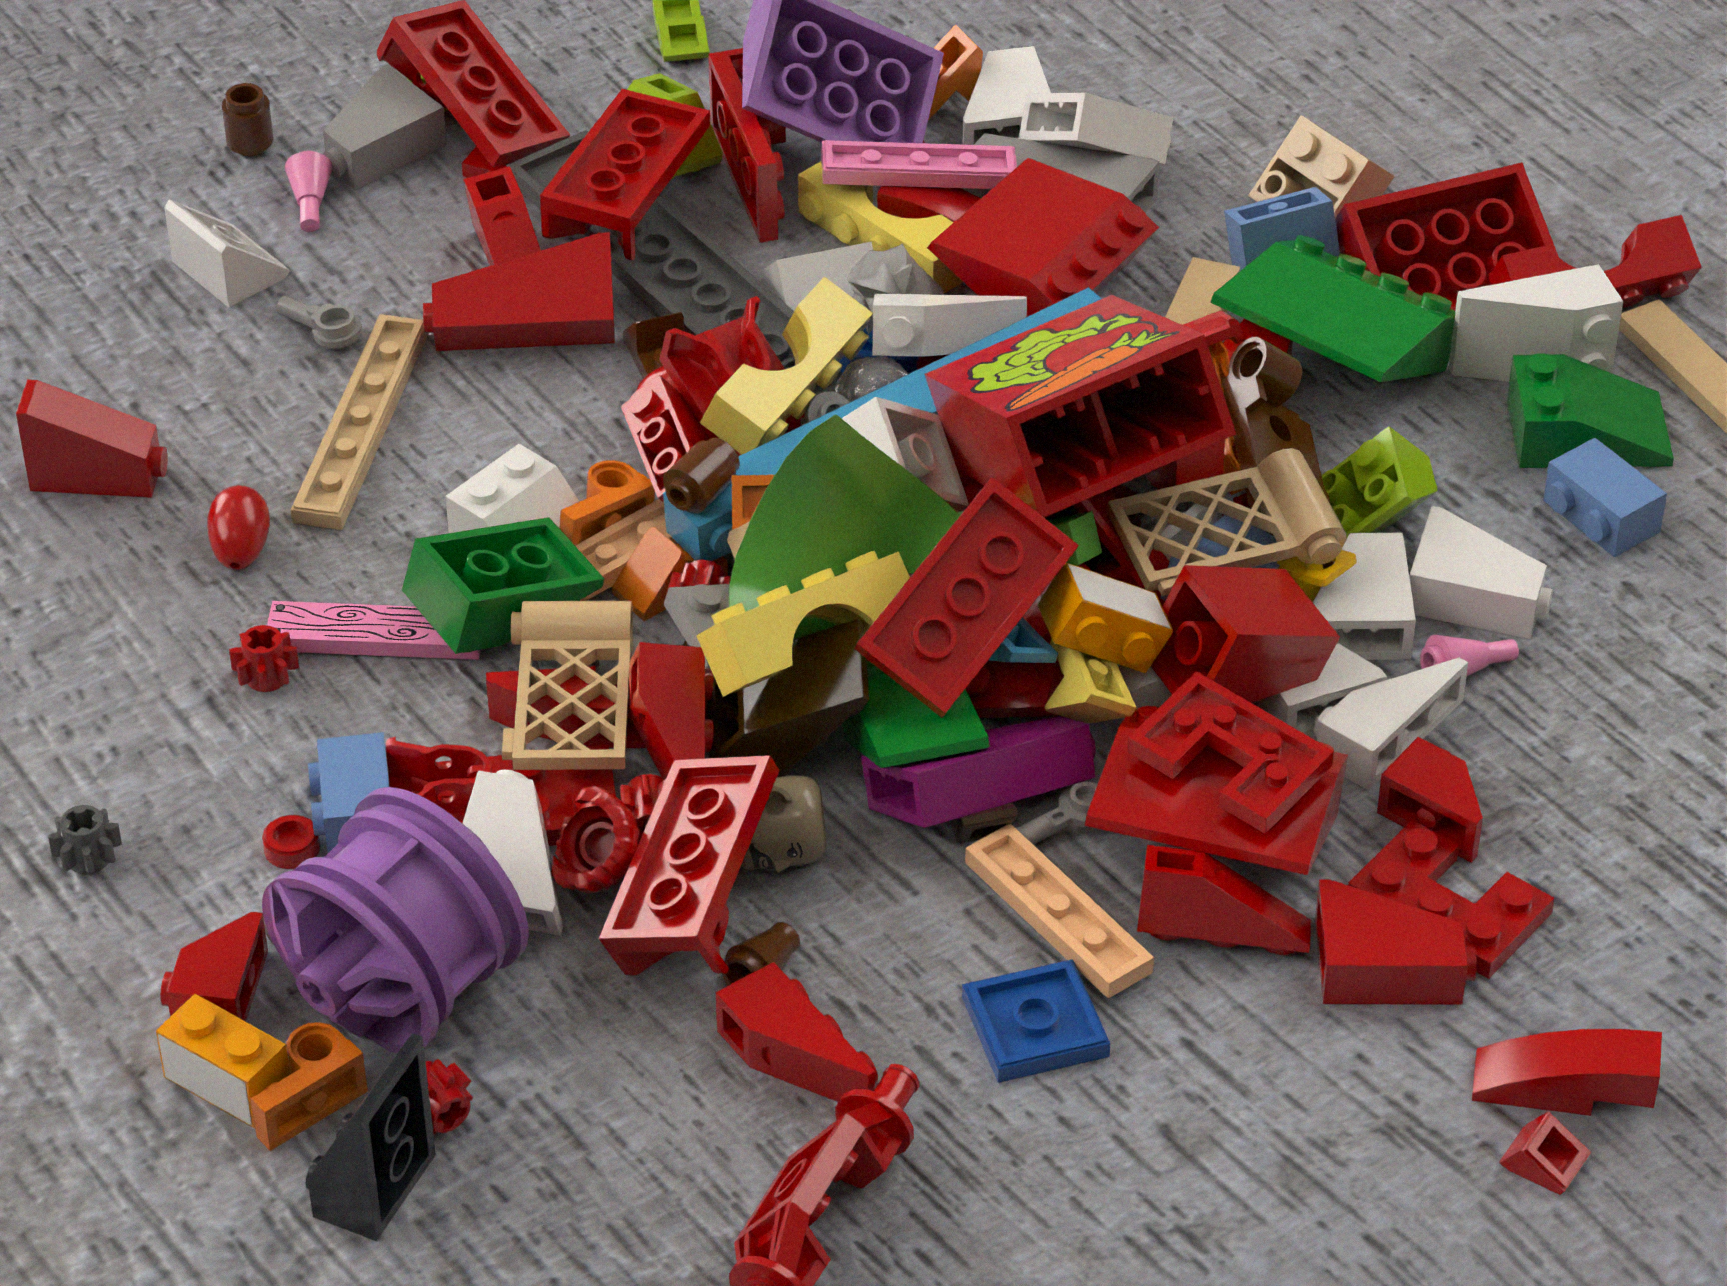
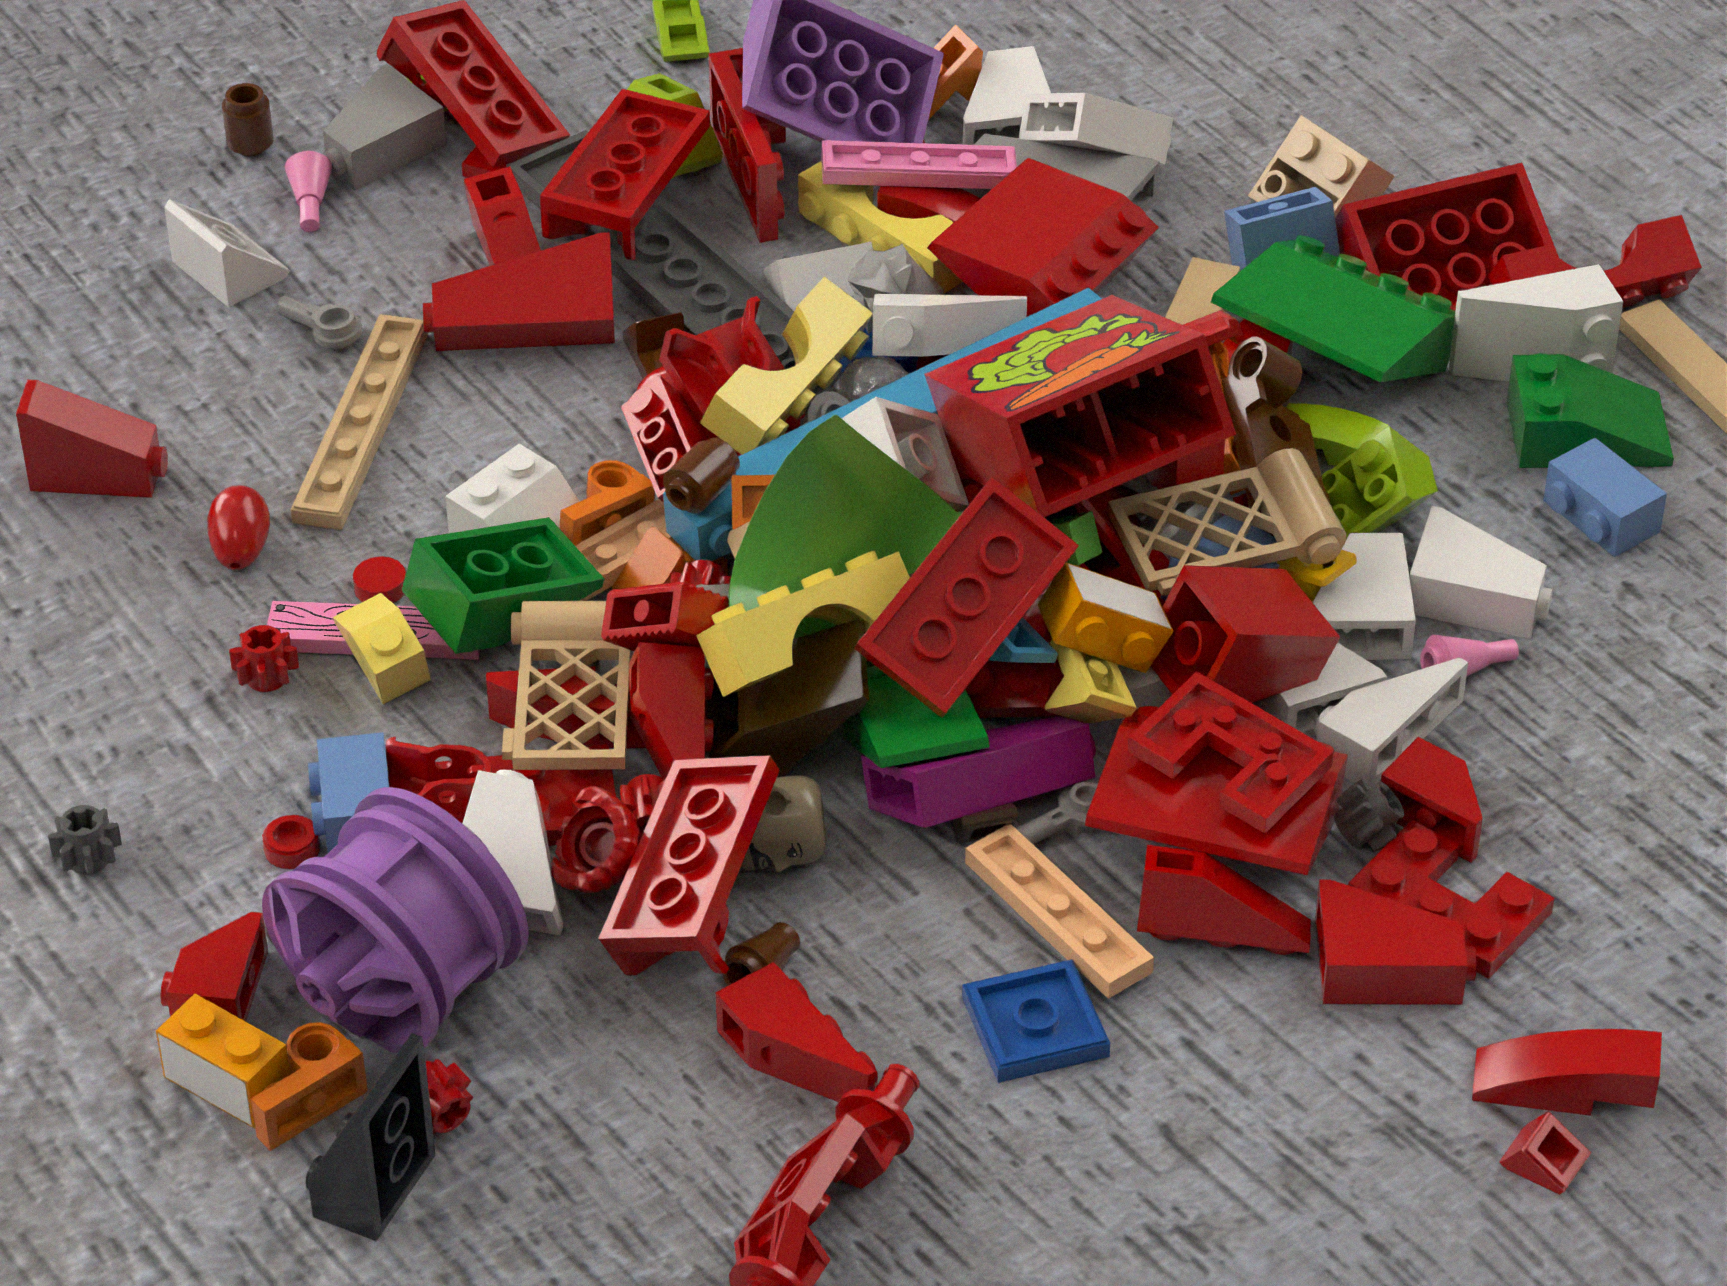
none -> light yellow slope [333,593,431,704]
none -> red tile [353,556,406,603]
none -> red brick [601,581,729,652]
none -> lime slope [1286,403,1389,465]
none -> dark grey gear [1334,779,1404,852]

